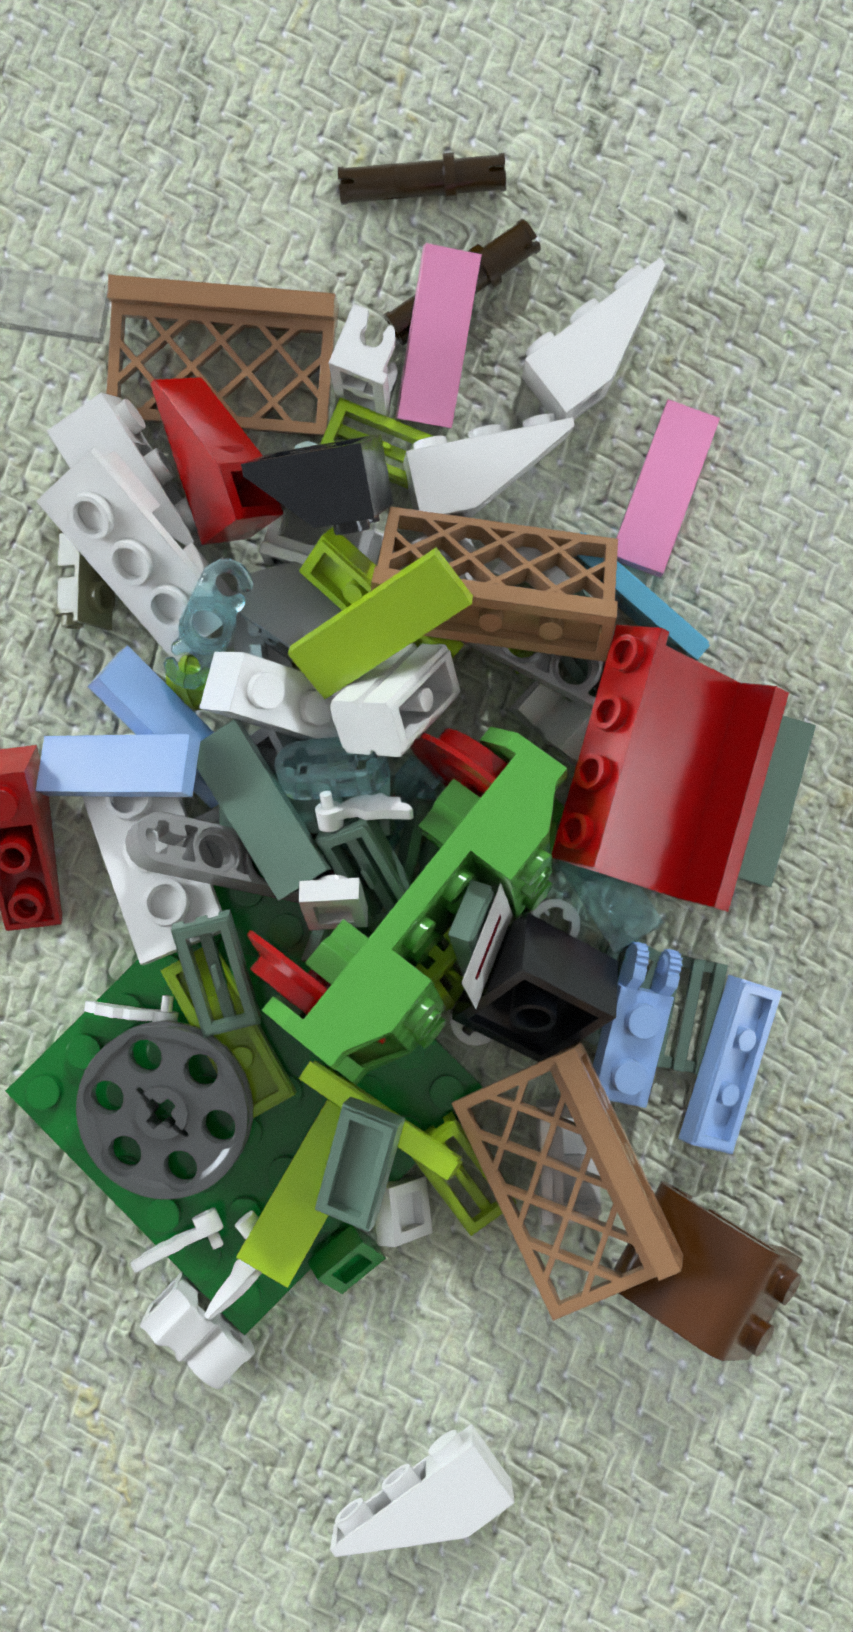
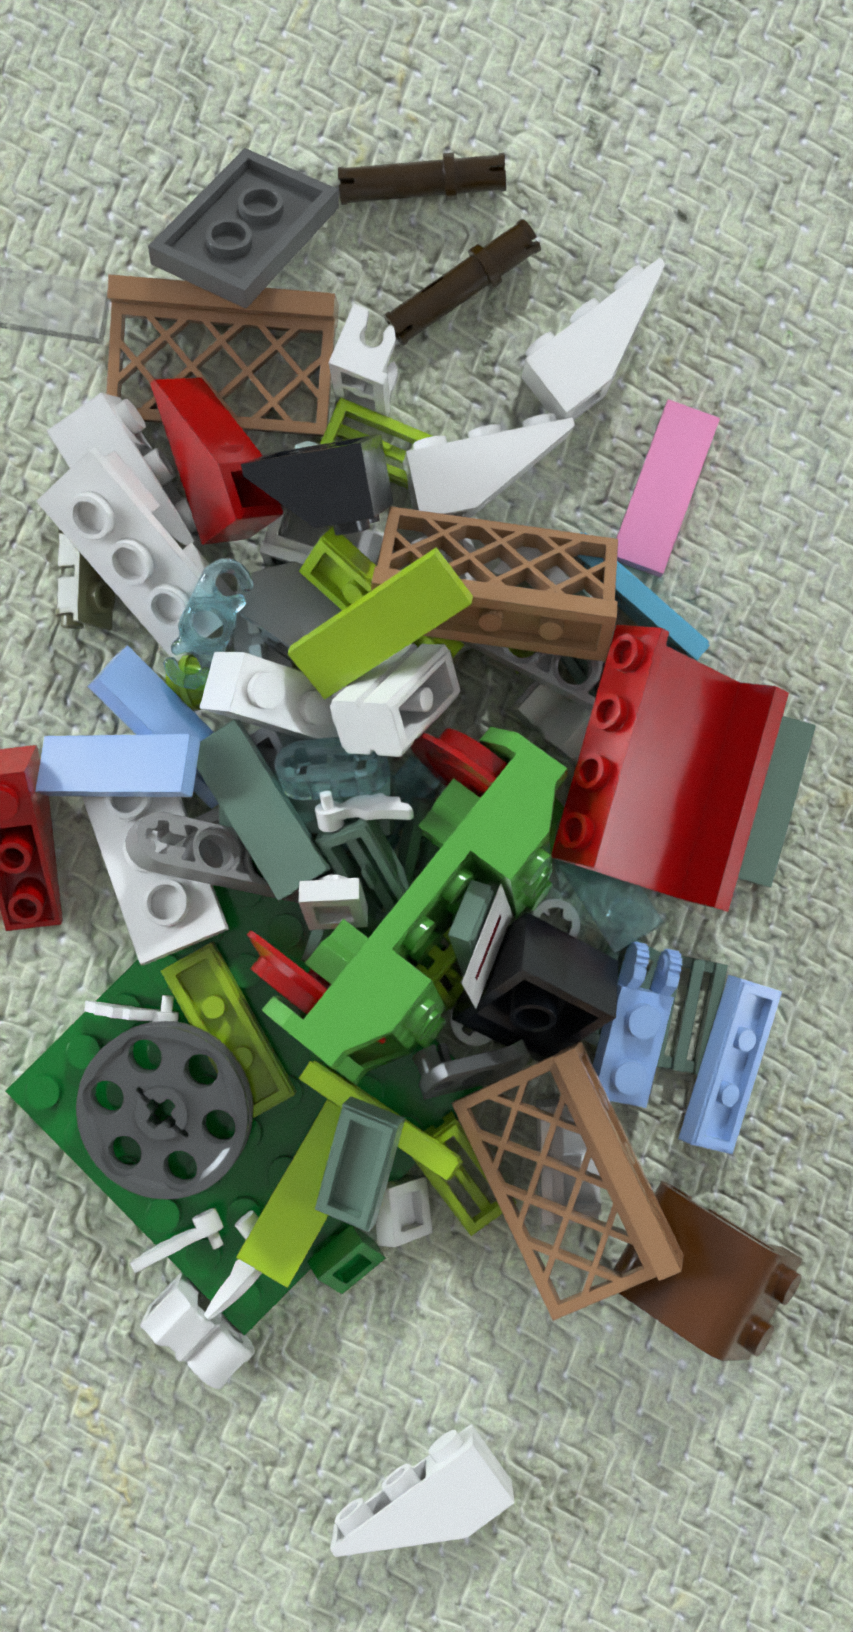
sand green tile [171,909,261,1038] -> none
bright pink tile [395,243,482,428] -> none
none -> dark grey plate [148,148,339,309]
none -> dark grey piece [412,1039,531,1100]

